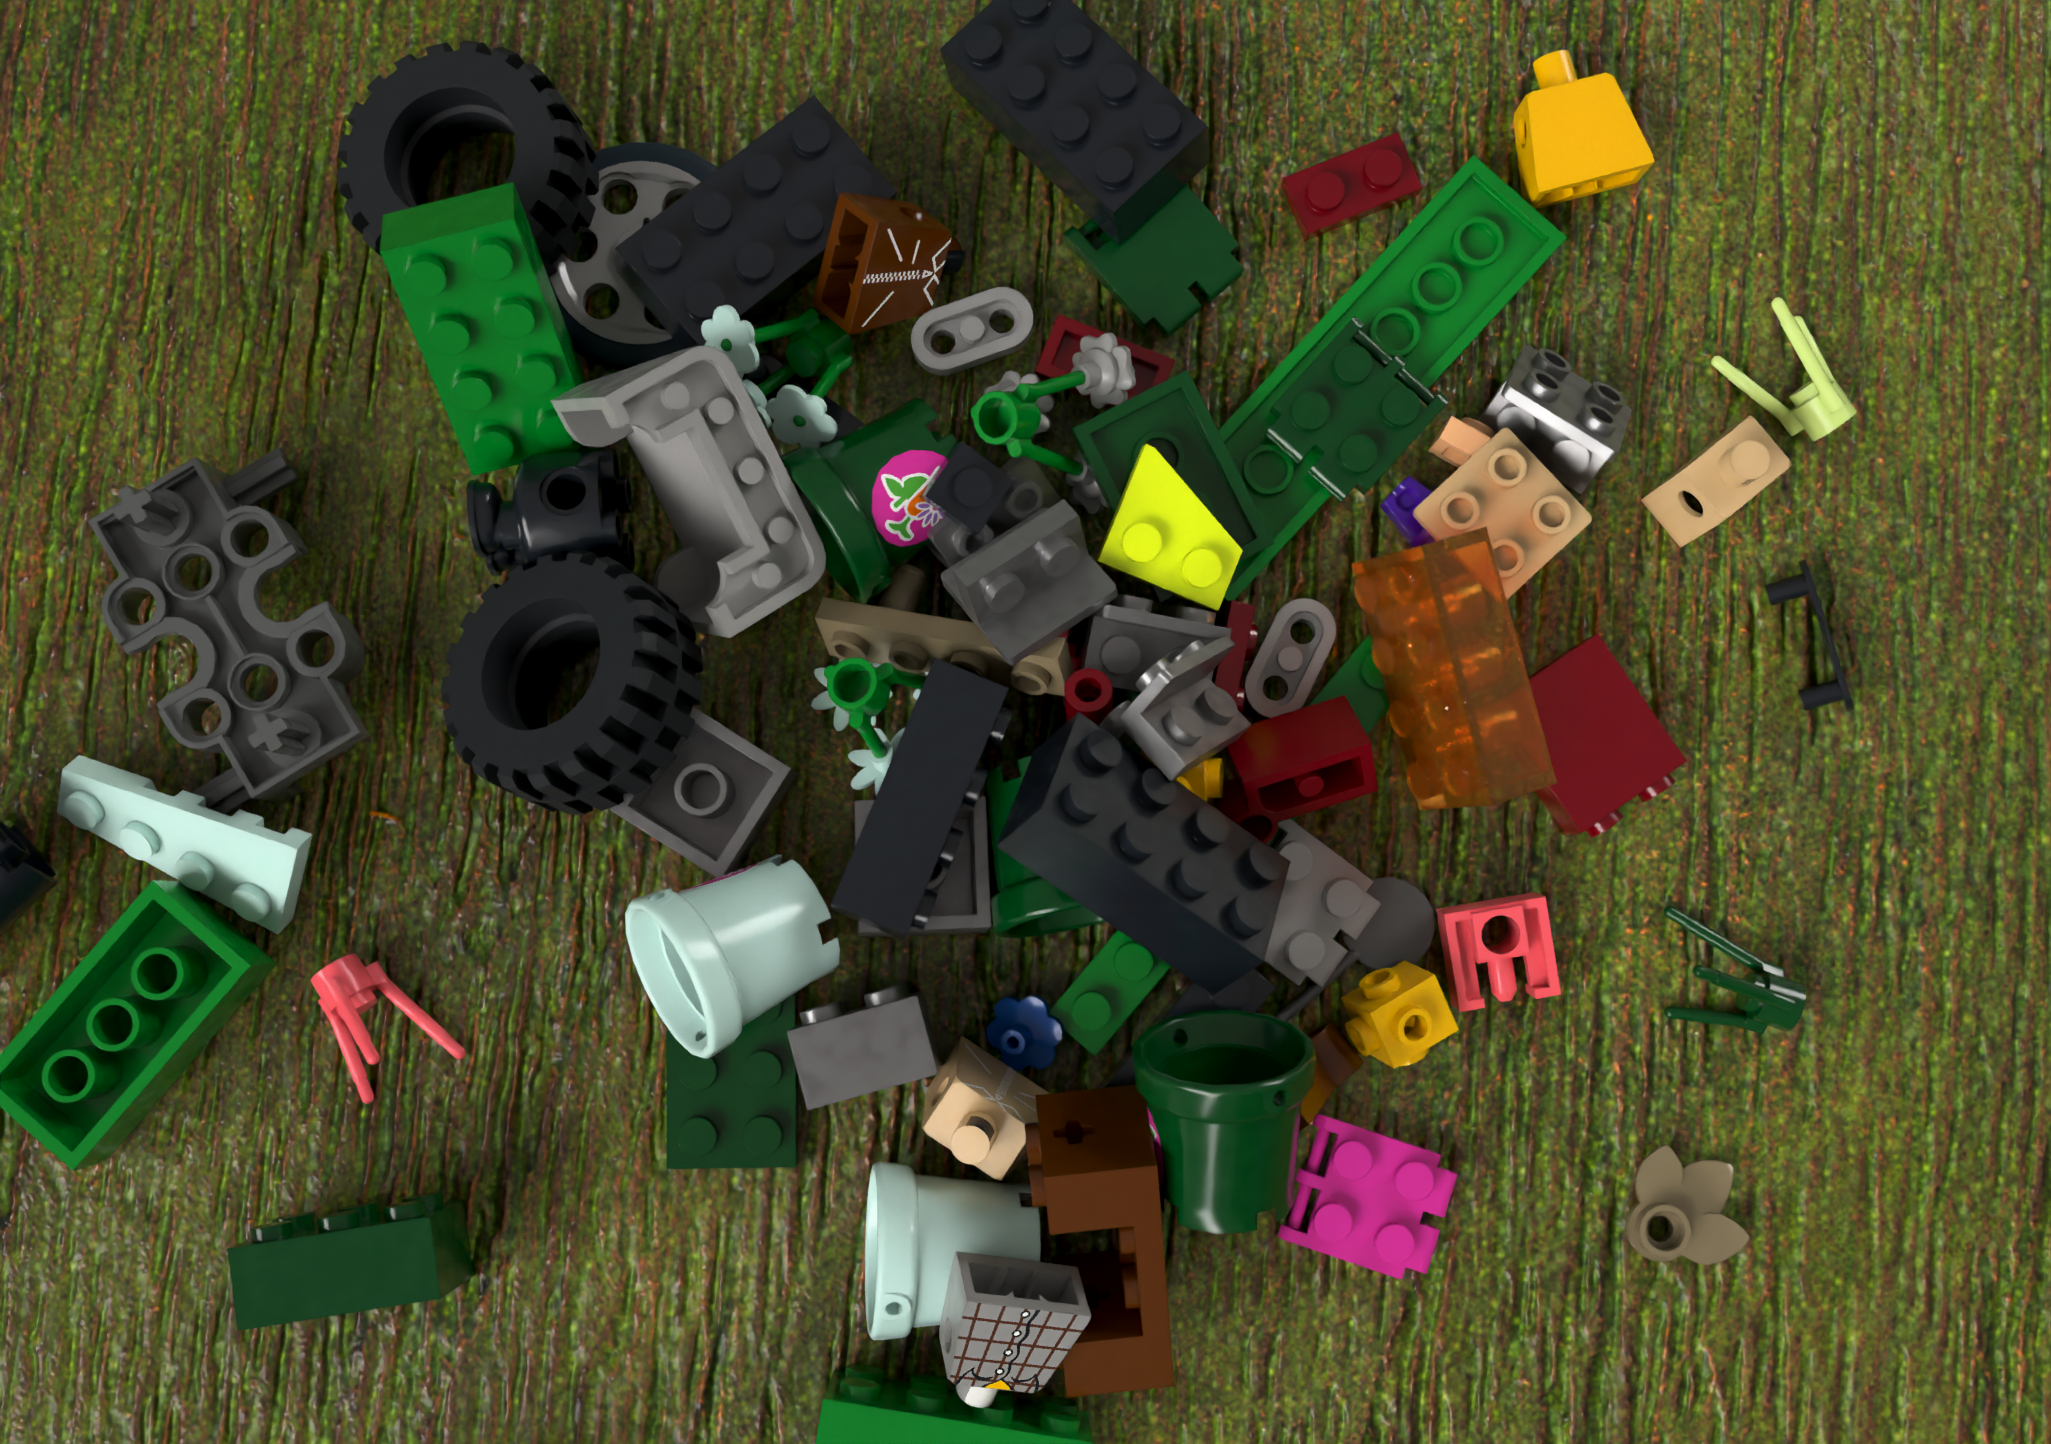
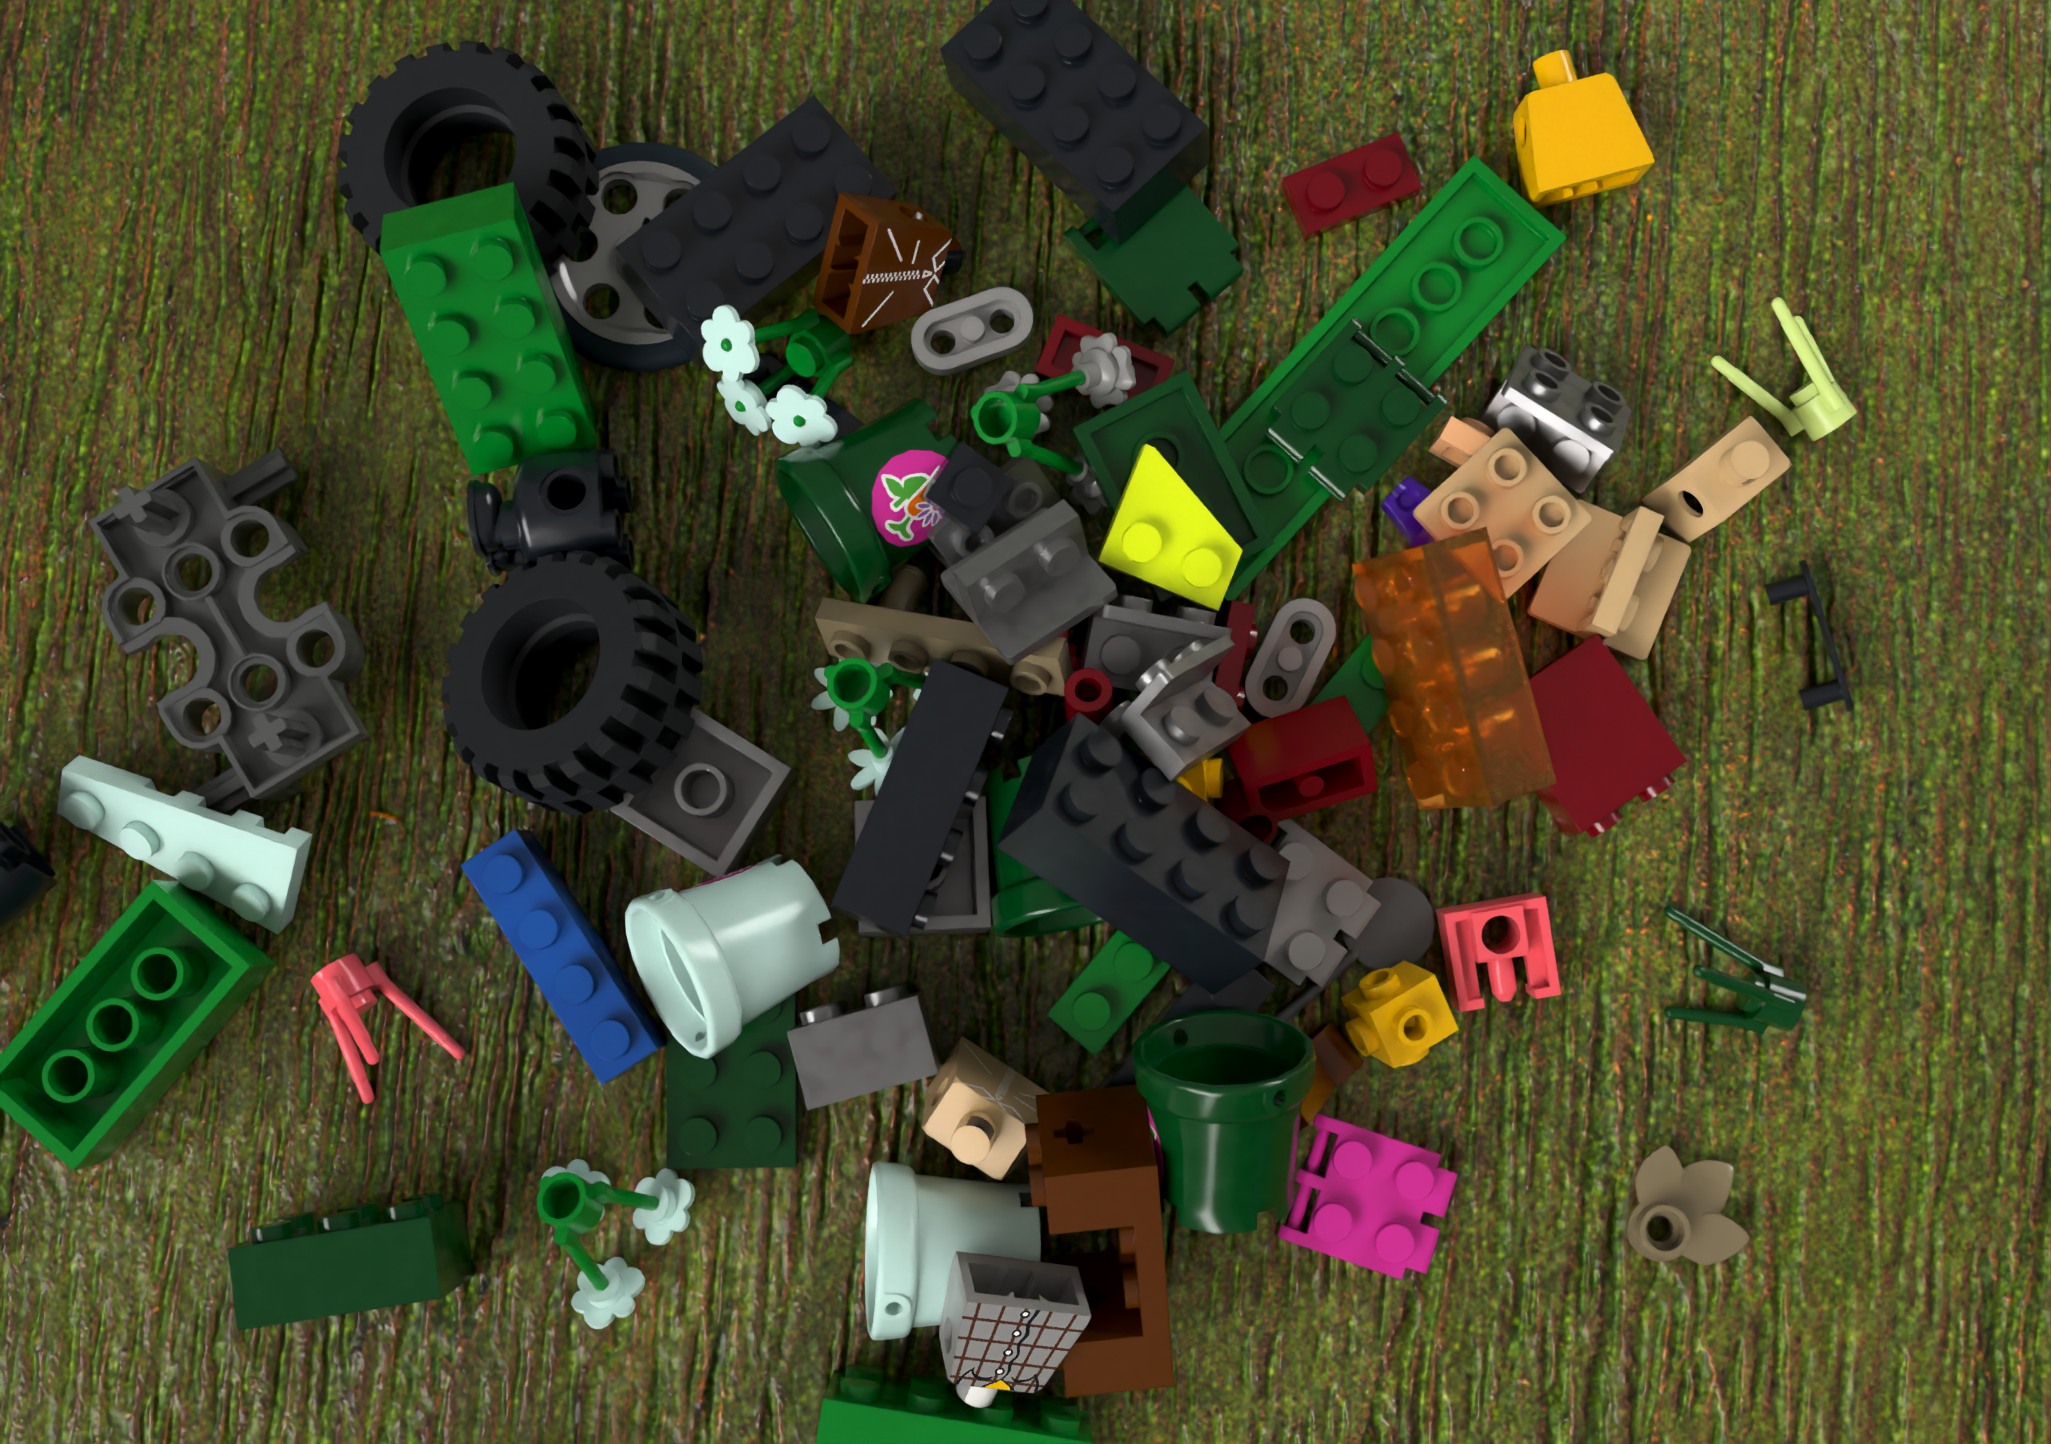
light grey windscreen [550,346,826,638] -> none
blue plant [986,994,1065,1070] -> none
none -> blue brick [460,829,666,1085]
none -> plant [536,1159,695,1329]
none -> tan bracket [1527,499,1691,661]

